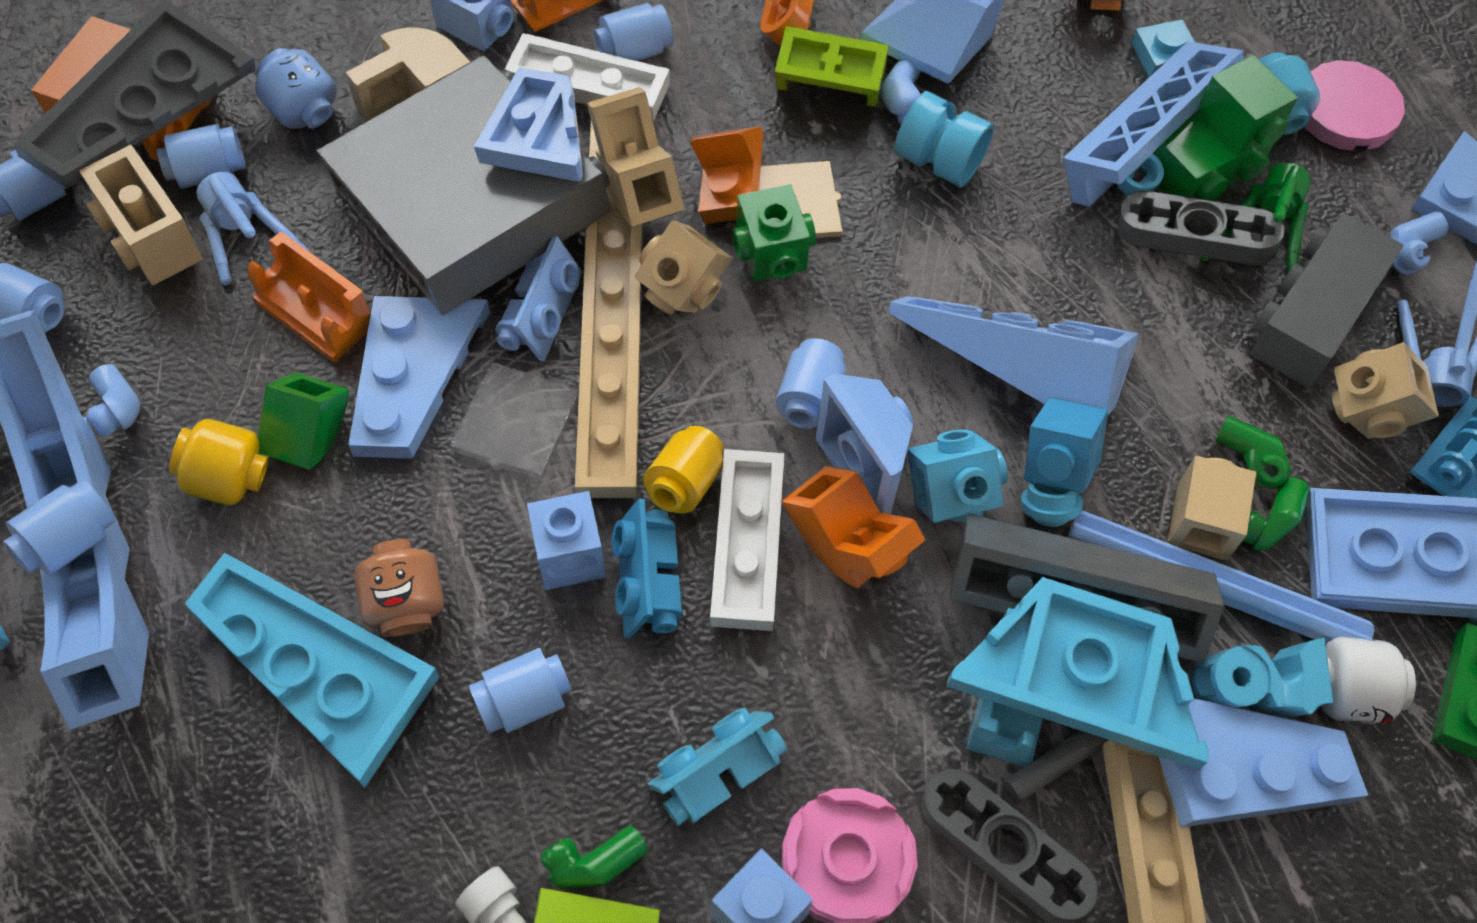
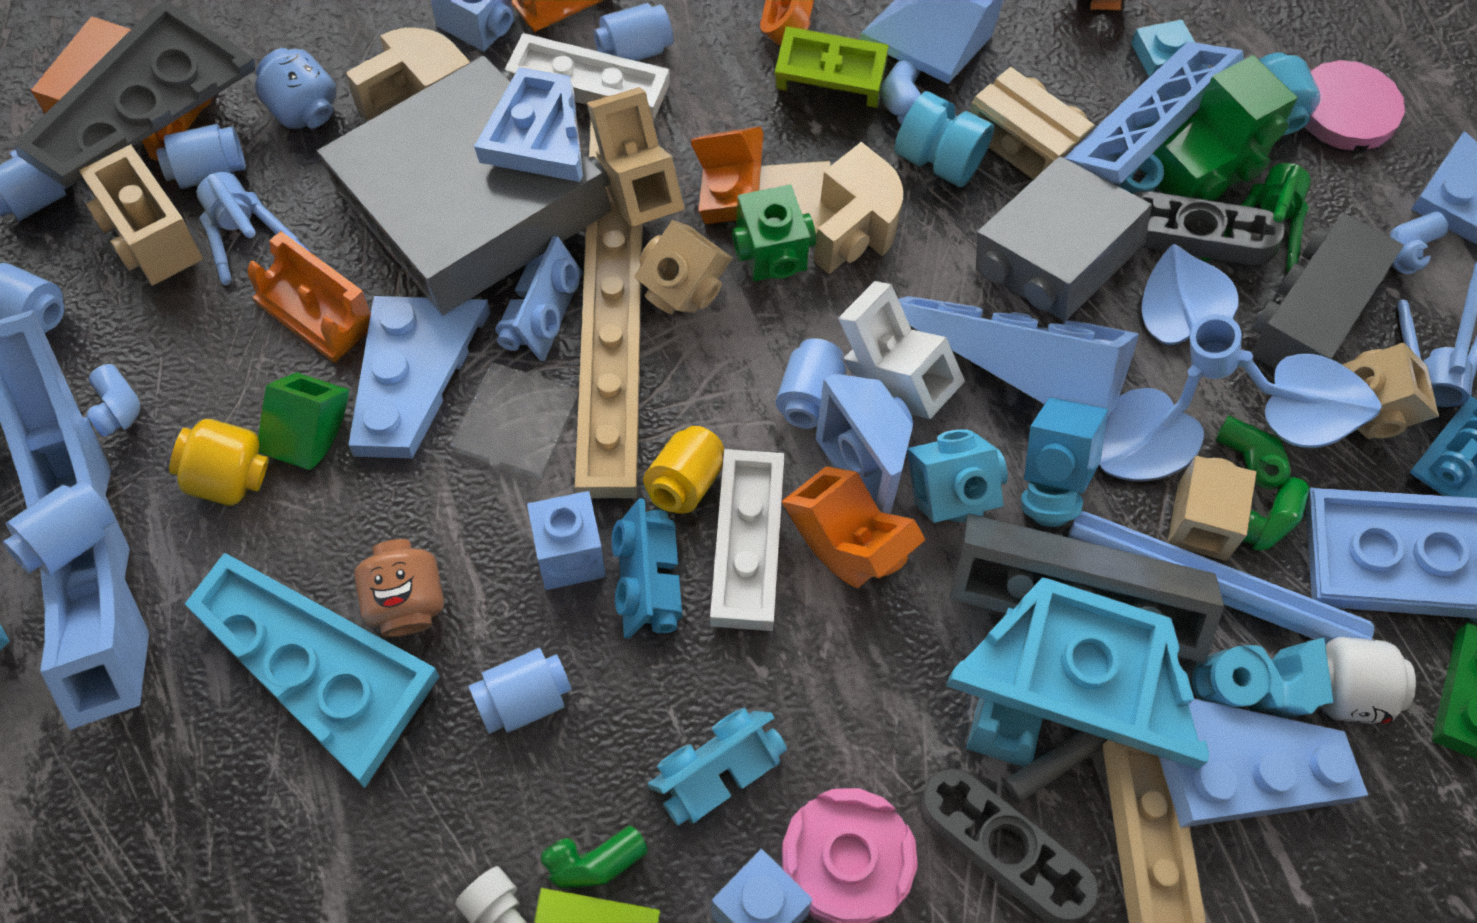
none -> tan brick [814,142,903,274]
none -> white brick [838,281,965,419]
none -> tan brick [970,67,1095,180]
none -> brick [976,156,1152,322]
none -> light blue plant [1100,244,1382,482]

